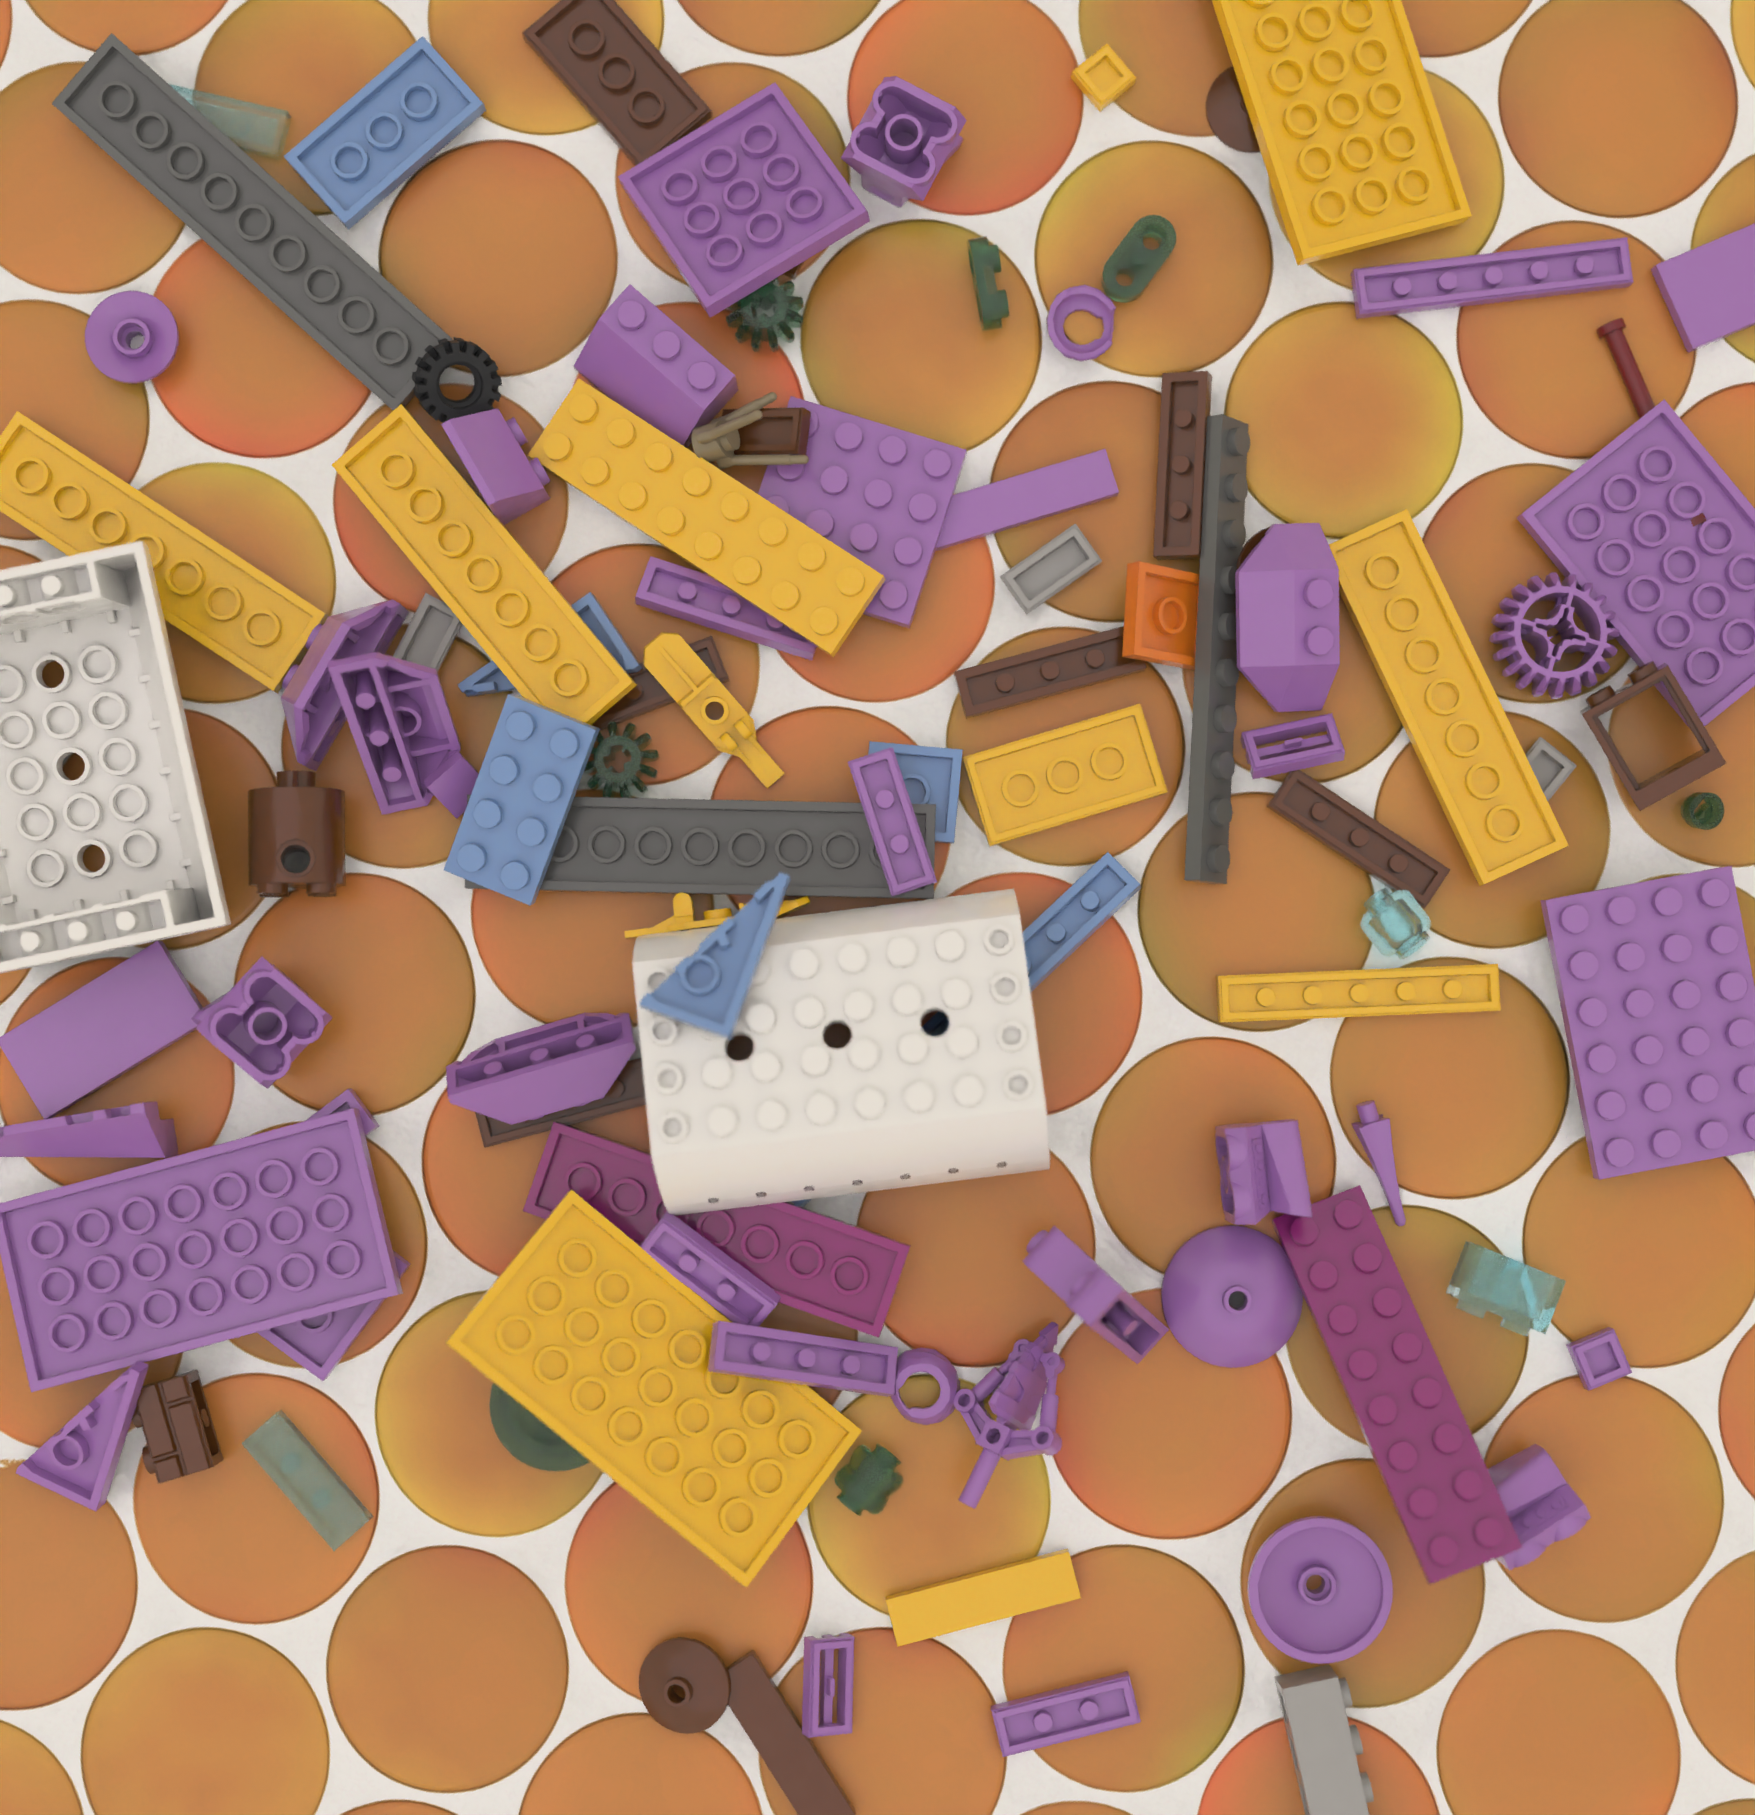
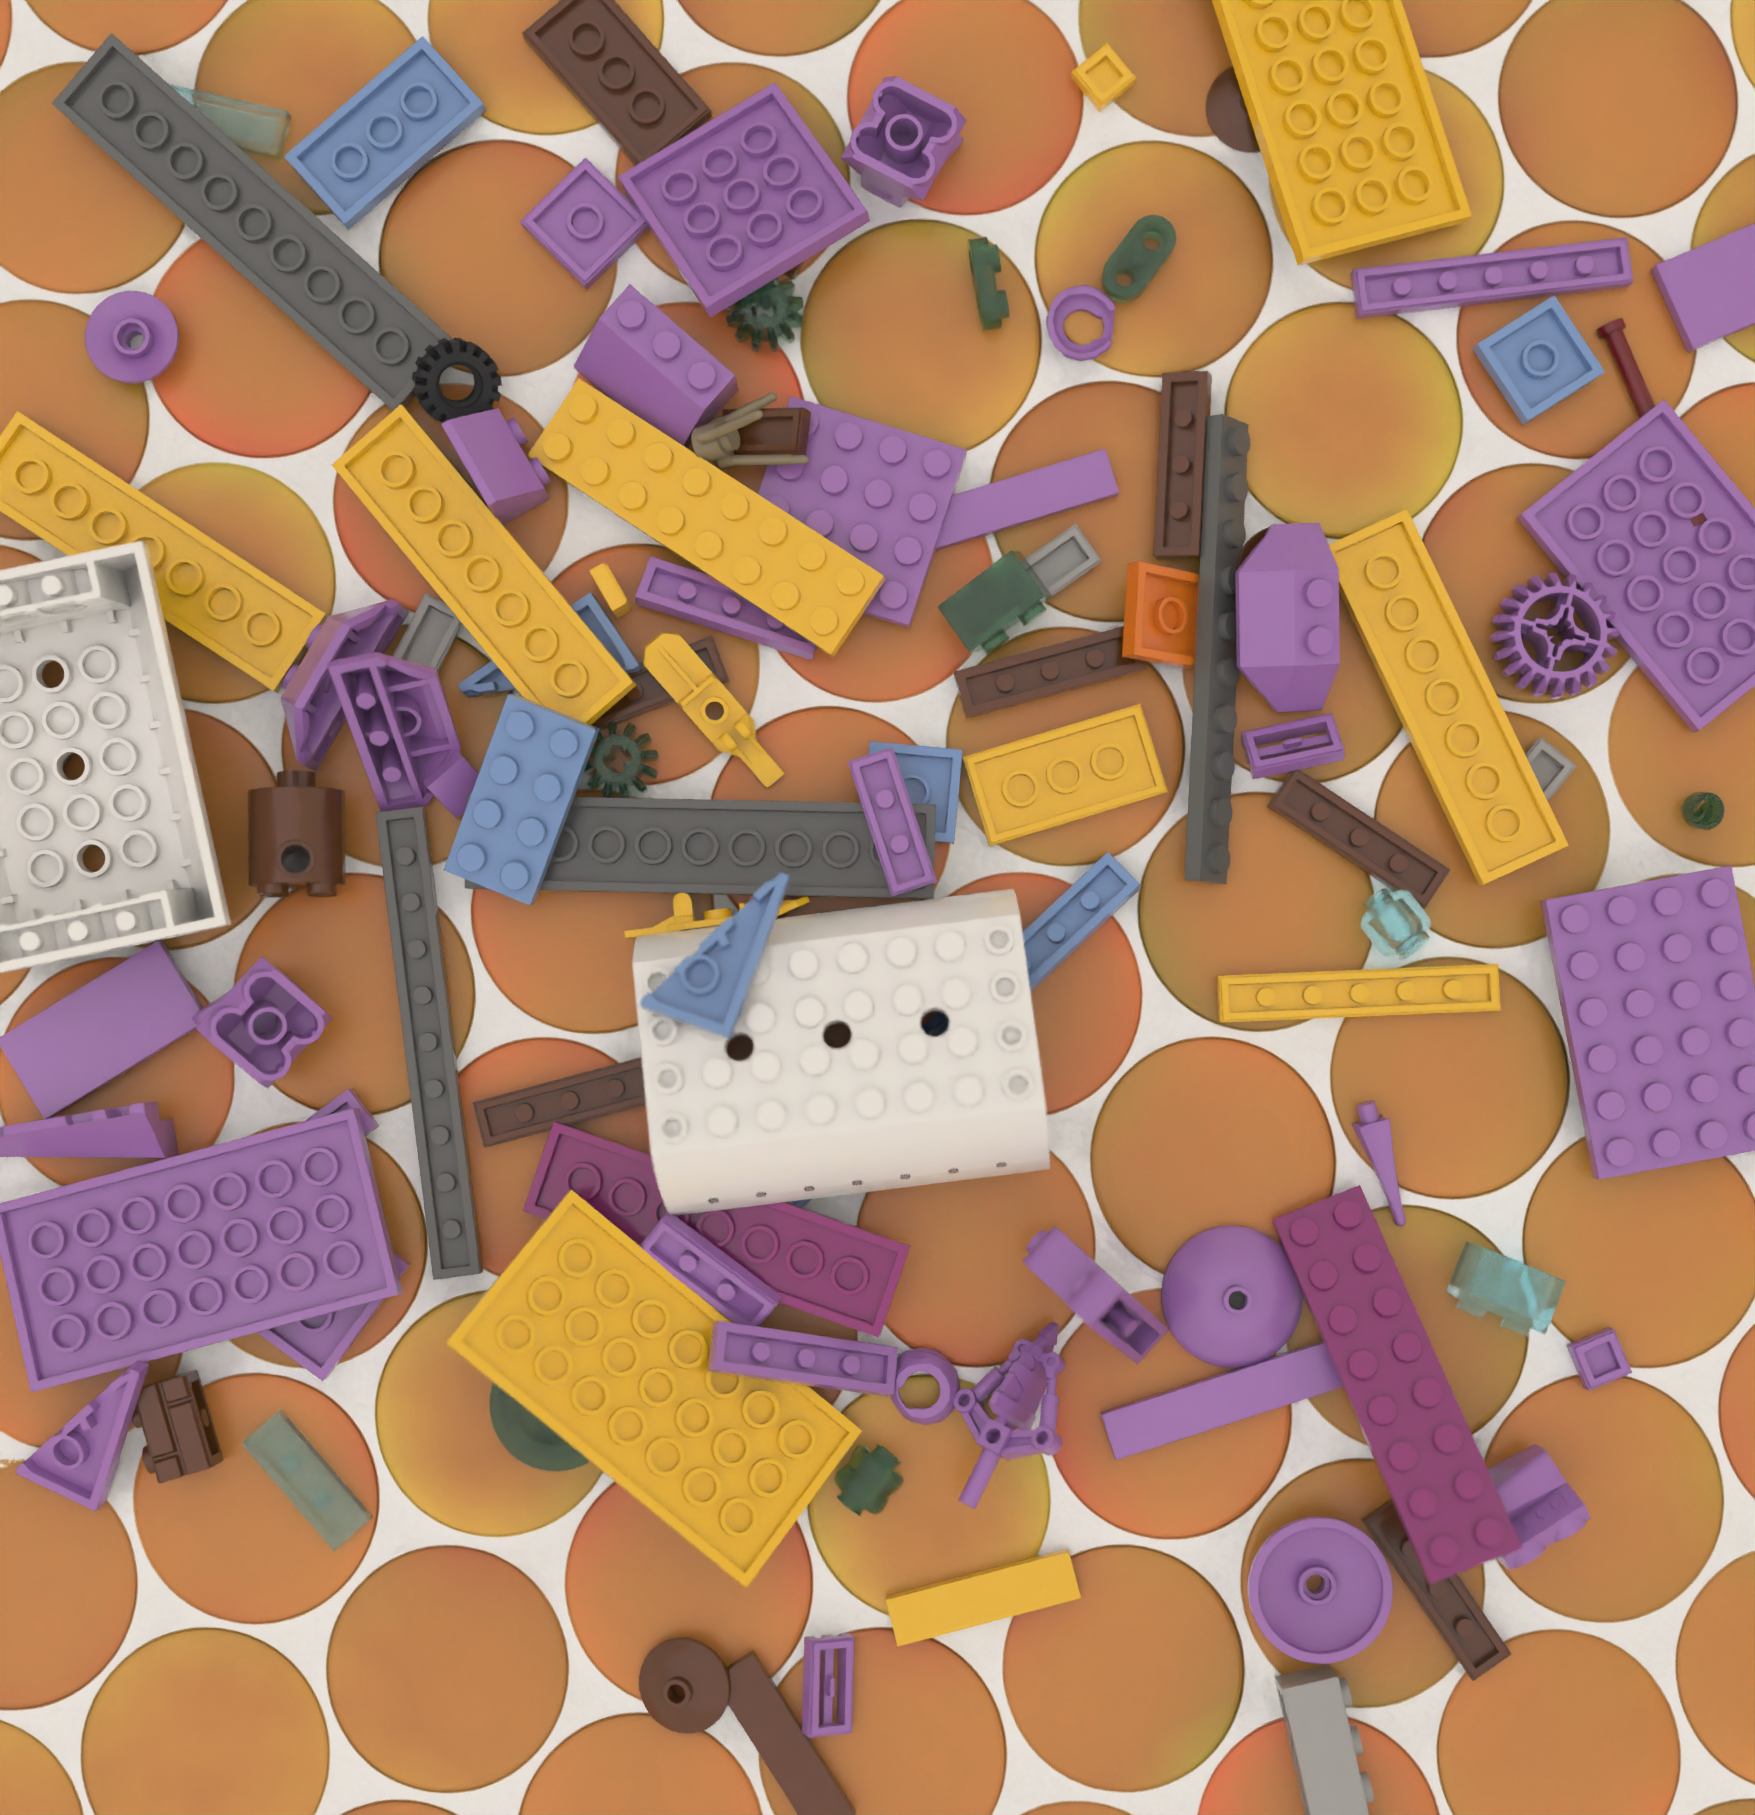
medium lavender wedge [446,1013,636,1125] -> none
medium lavender tile [991,1671,1141,1757] -> none
medium lavender piece [1215,1119,1312,1225] -> none
reddish brown window [1581,661,1727,811] -> none
none -> dark grey plate [376,807,483,1280]
none -> medium lavender tile [520,157,650,290]
none -> yellow tile [589,563,632,619]
none -> clear green brick [938,550,1053,654]
none -> medium lavender tile [1100,1340,1343,1460]
none -> reddish brown tile [1361,1499,1511,1681]
none -> medium blue plate [1473,295,1605,425]

